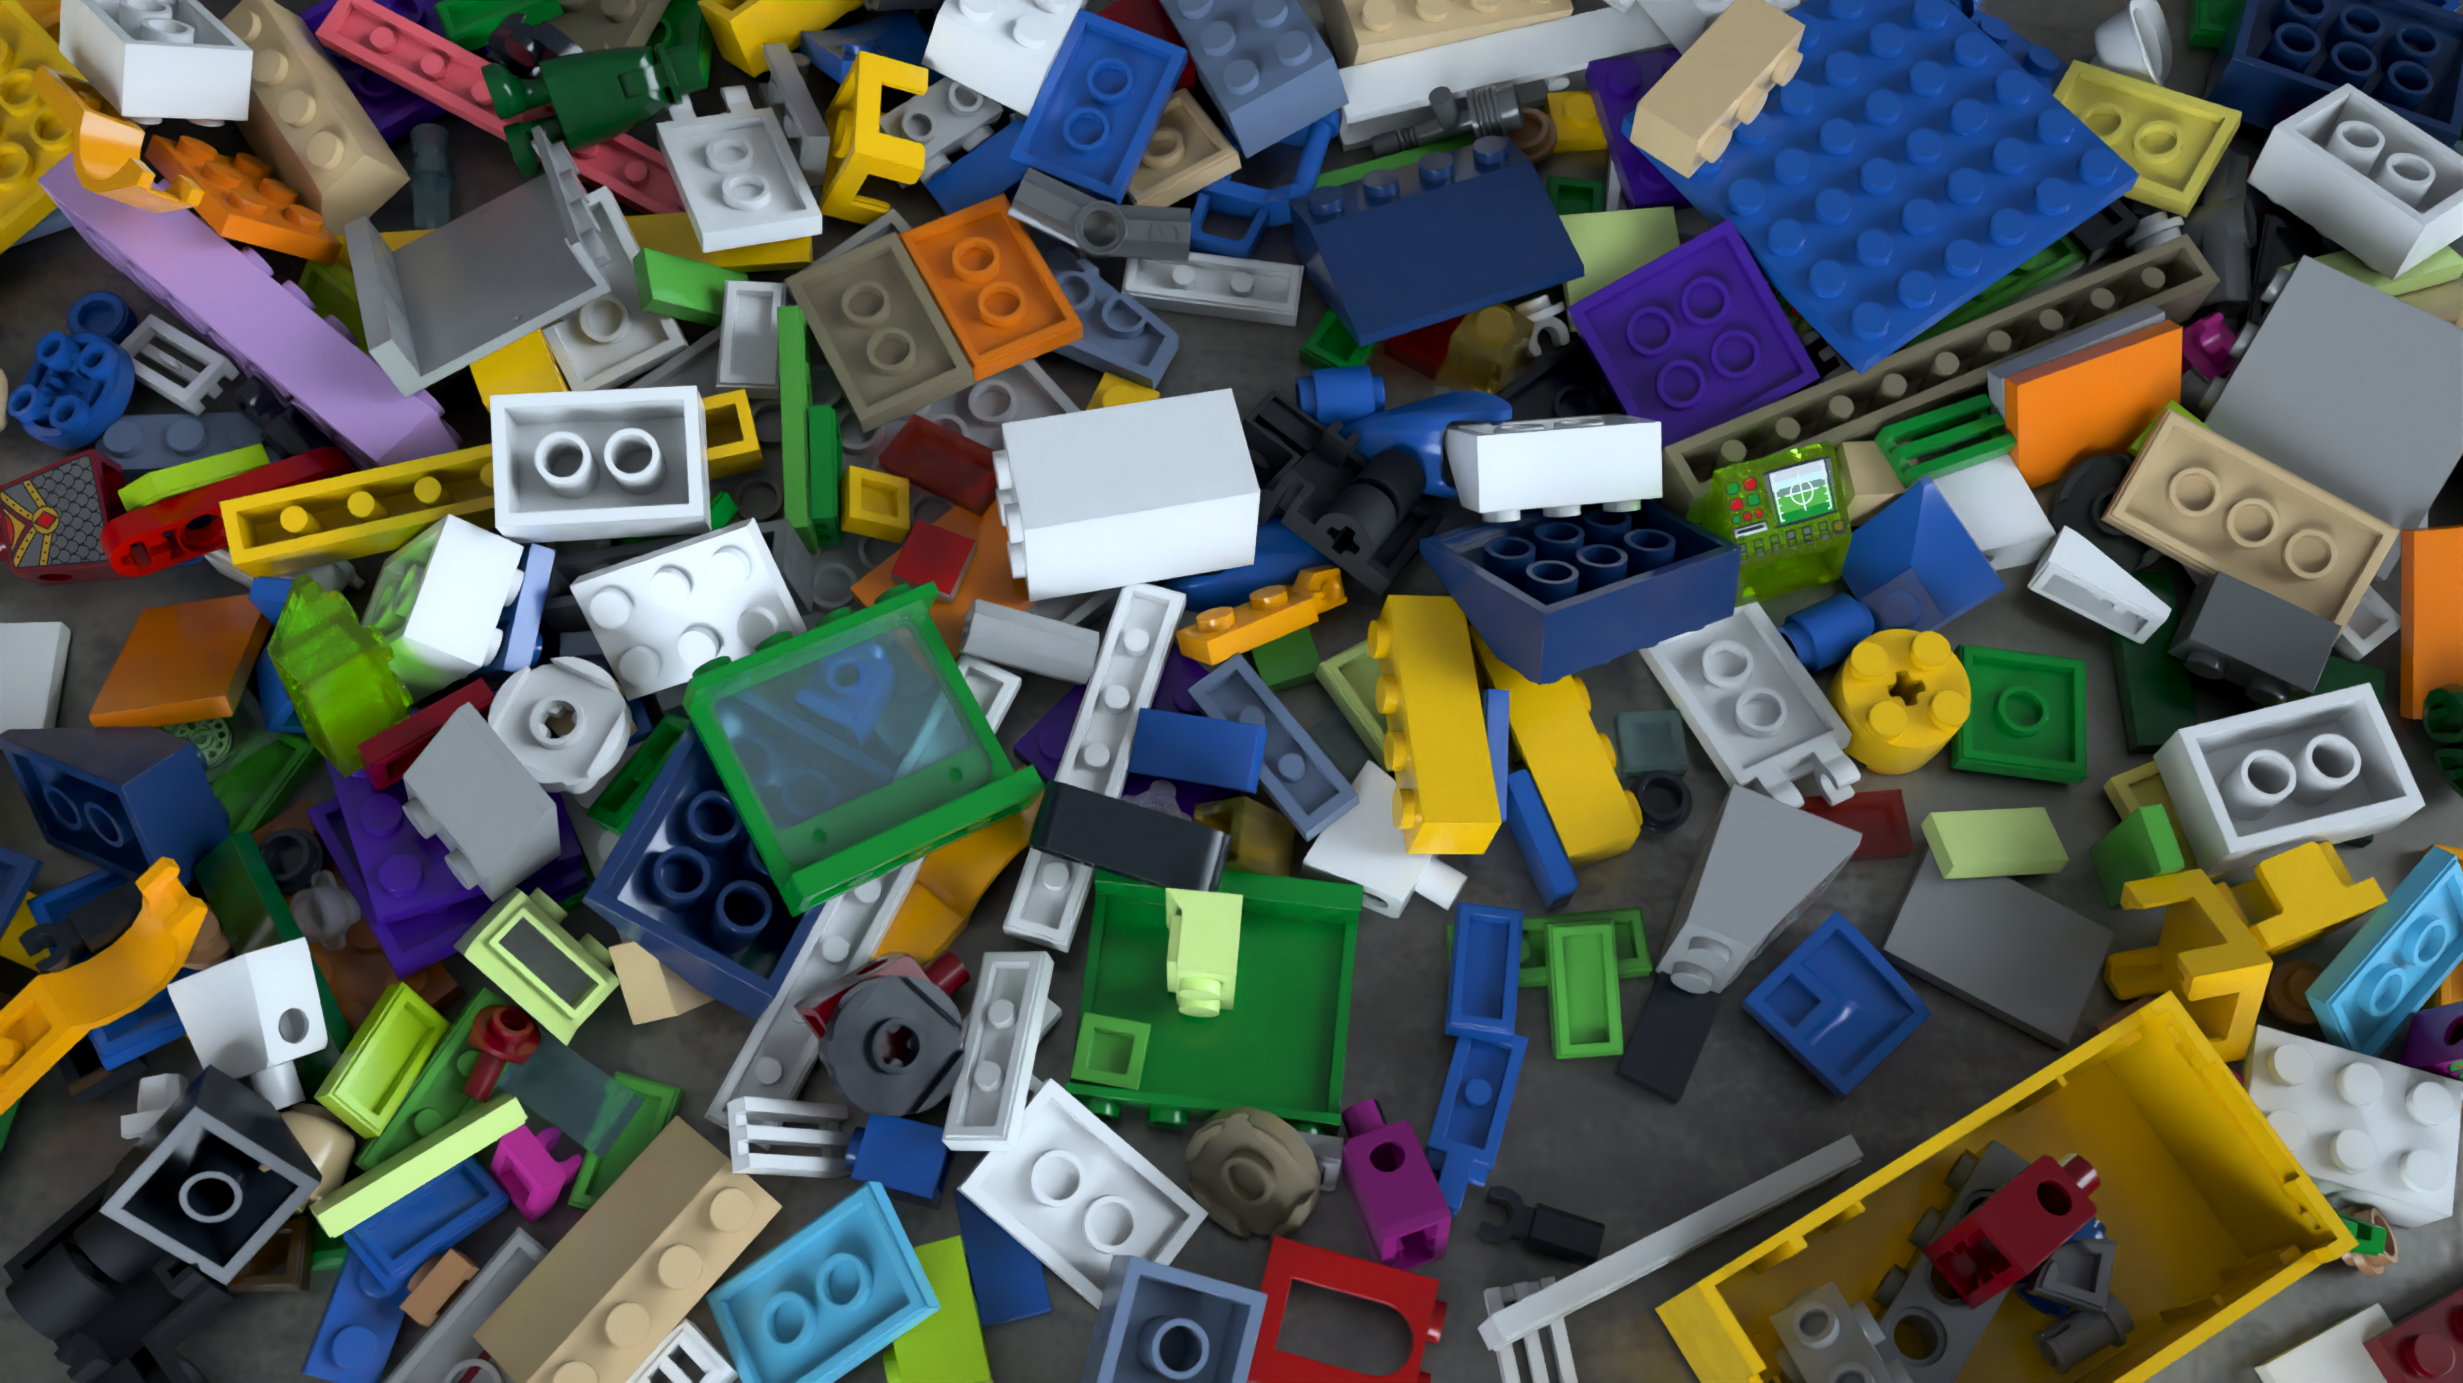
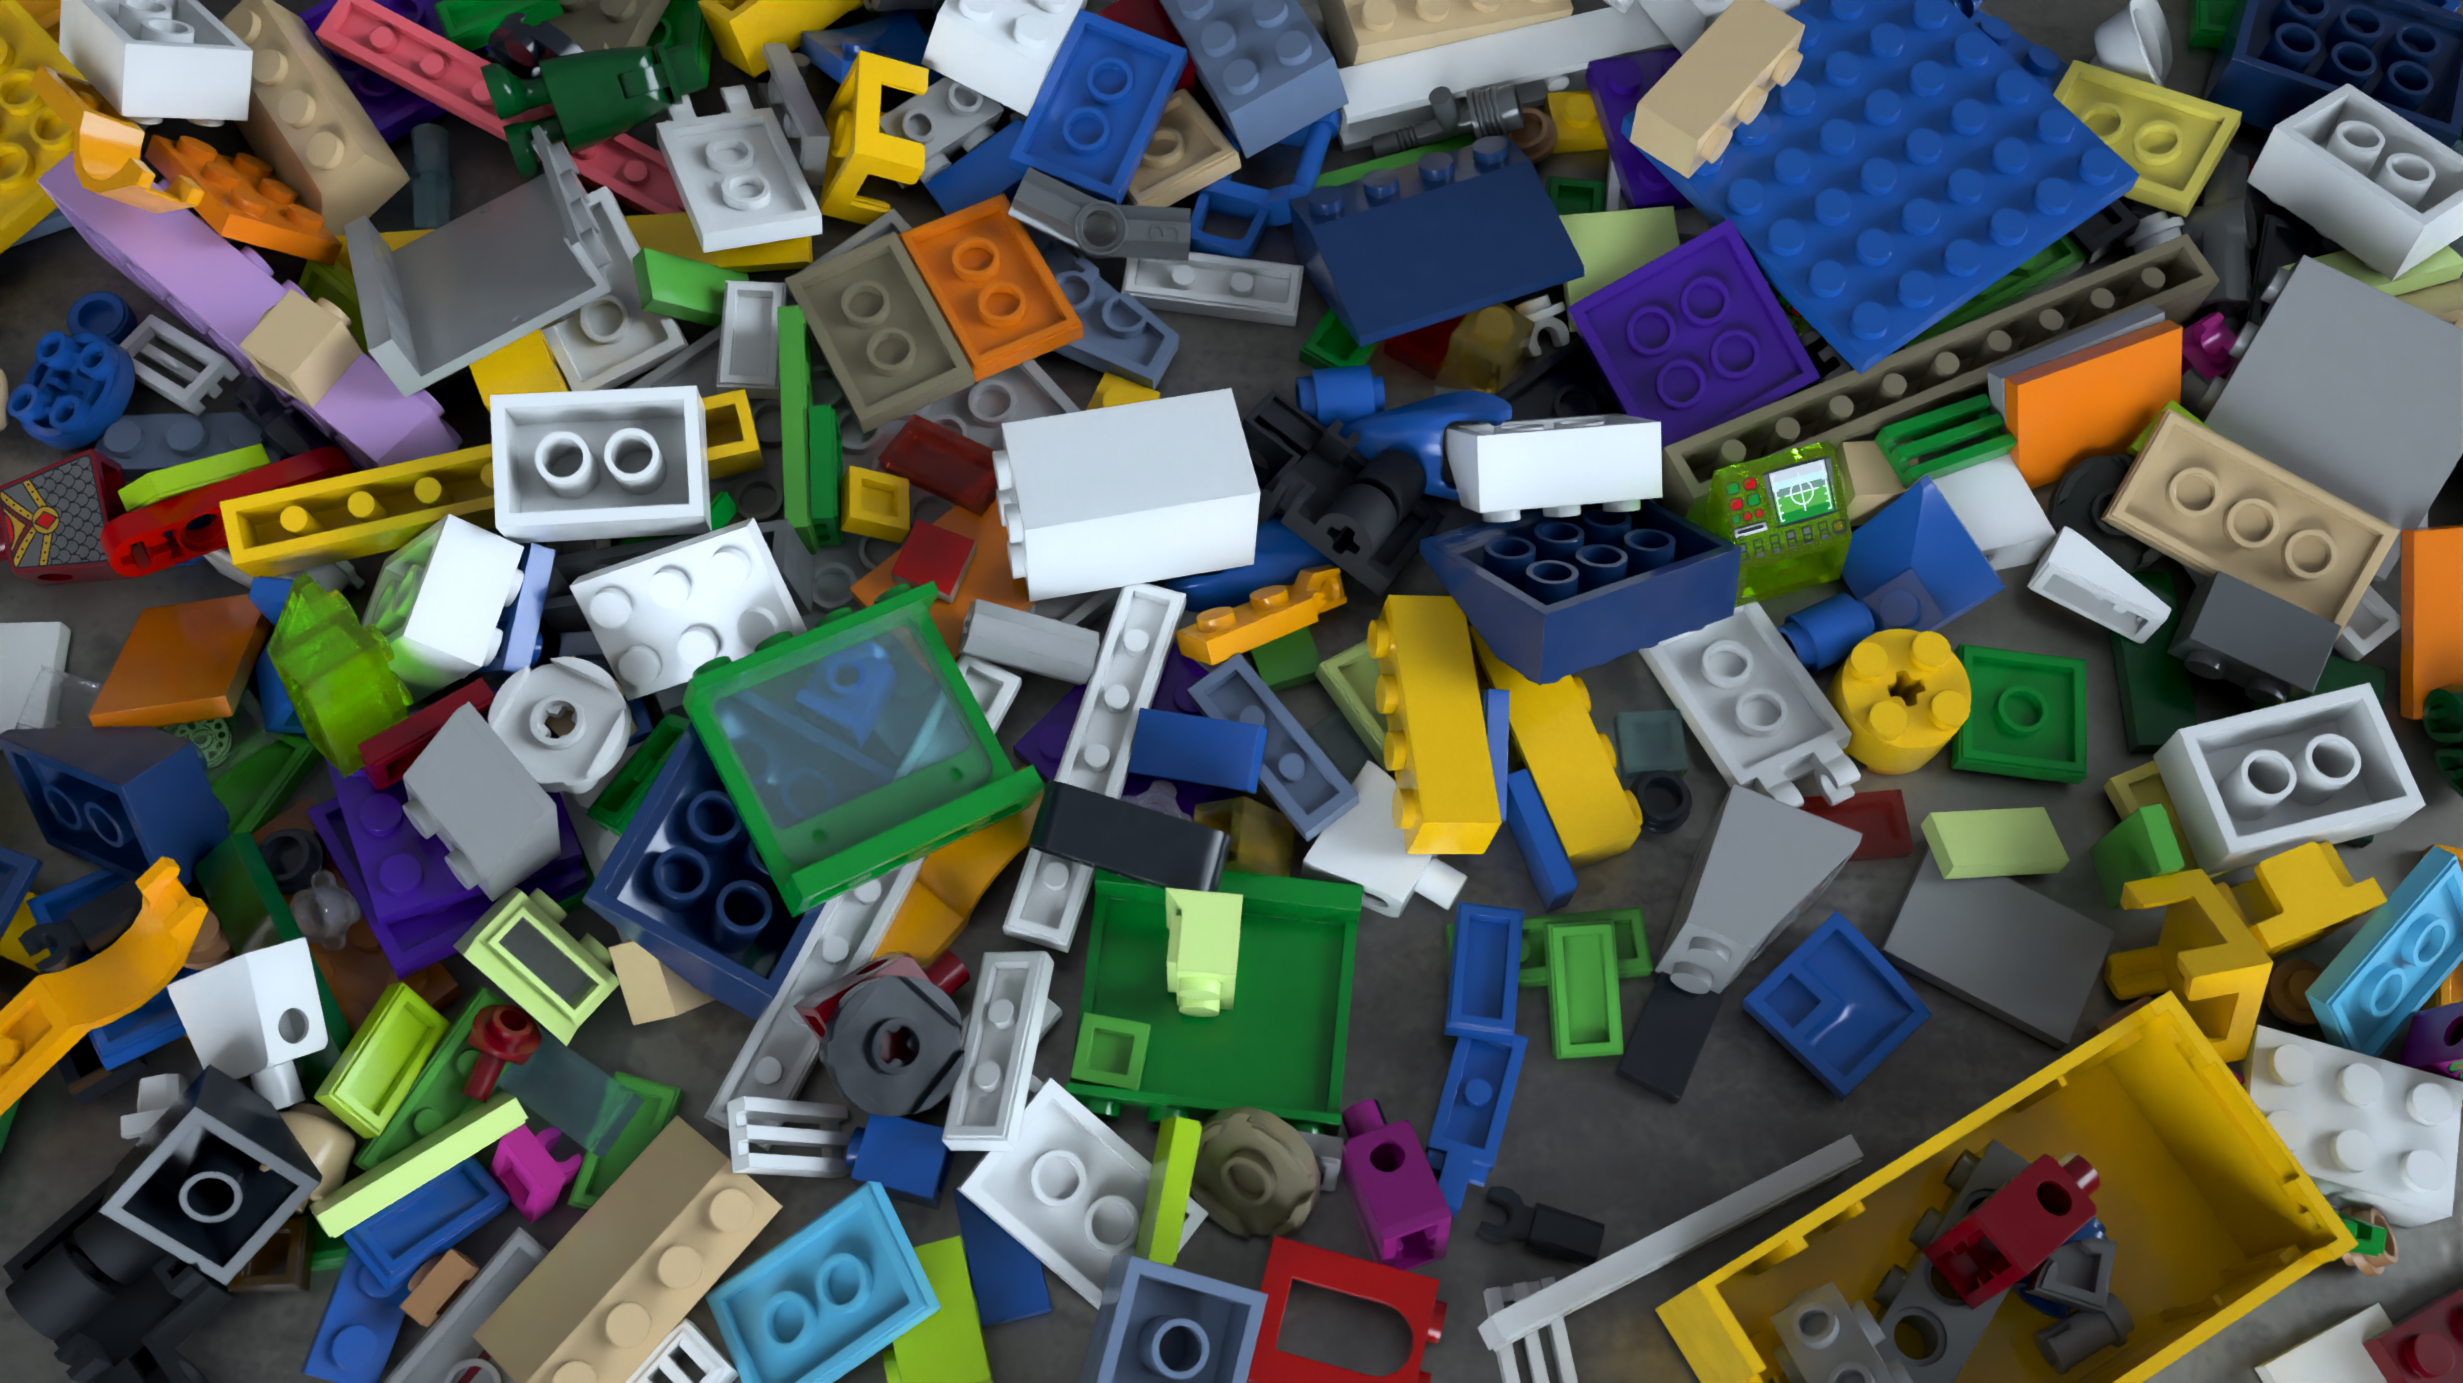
none -> clear tile [15,665,104,729]
none -> tan brick [239,289,363,408]
none -> lime tile [1134,1116,1202,1266]

